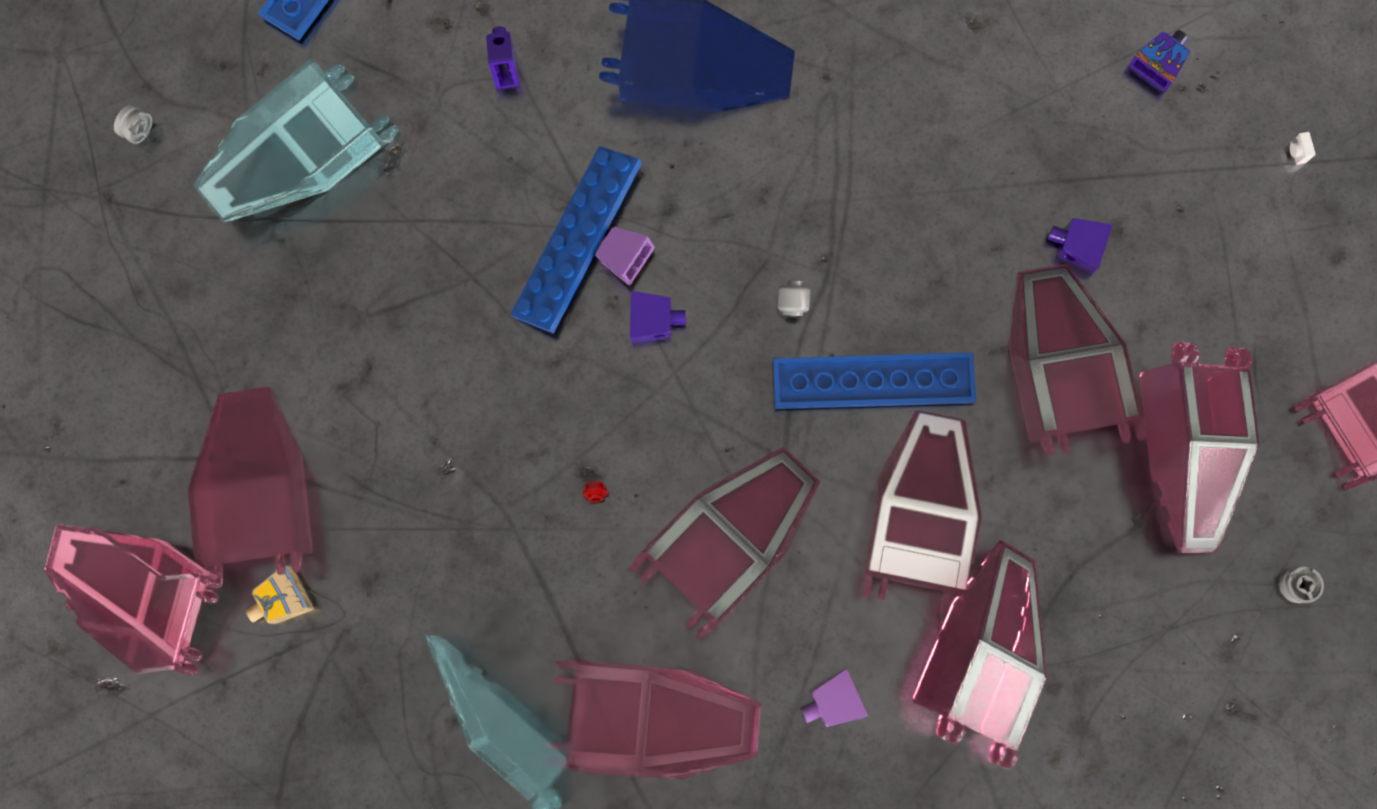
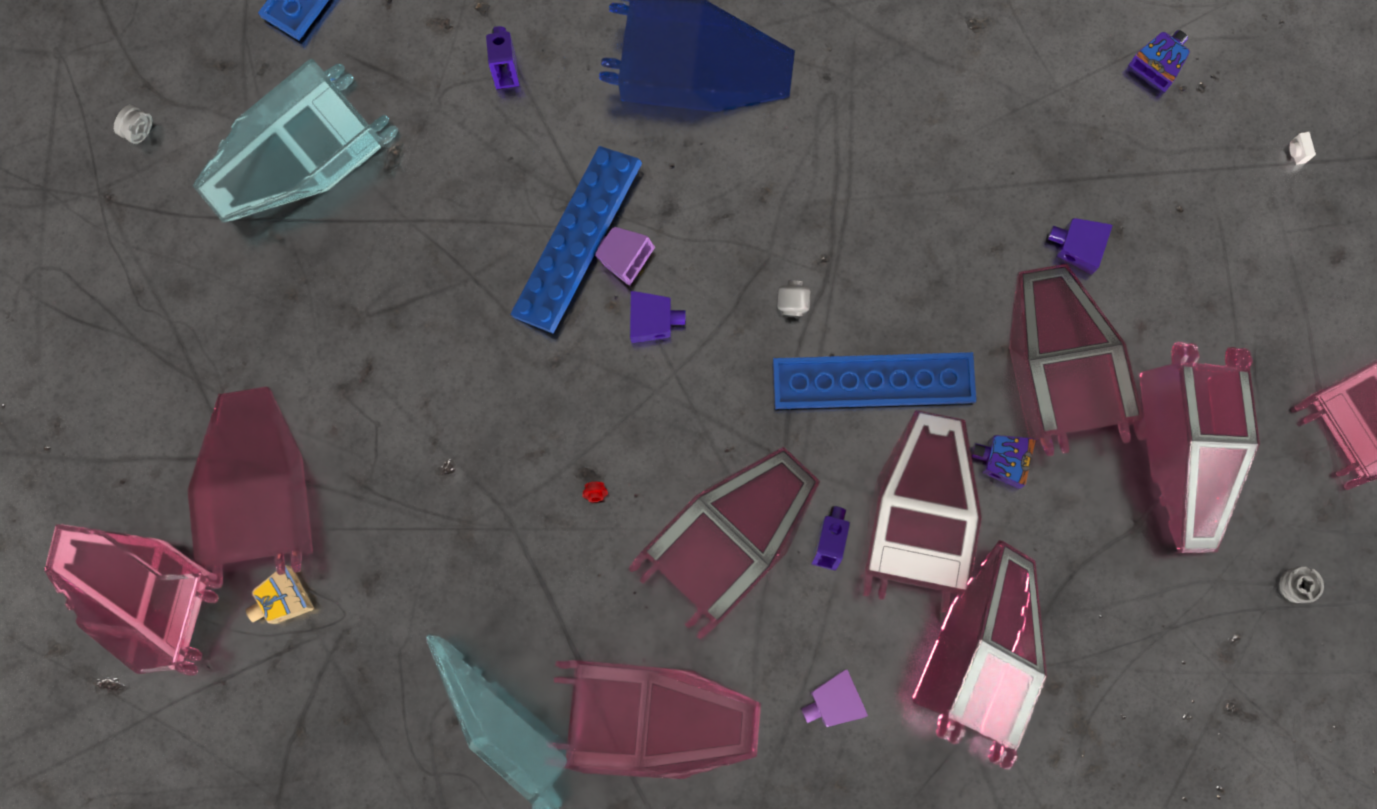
none -> dark purple torso [811,506,850,571]
none -> torso [971,435,1036,489]

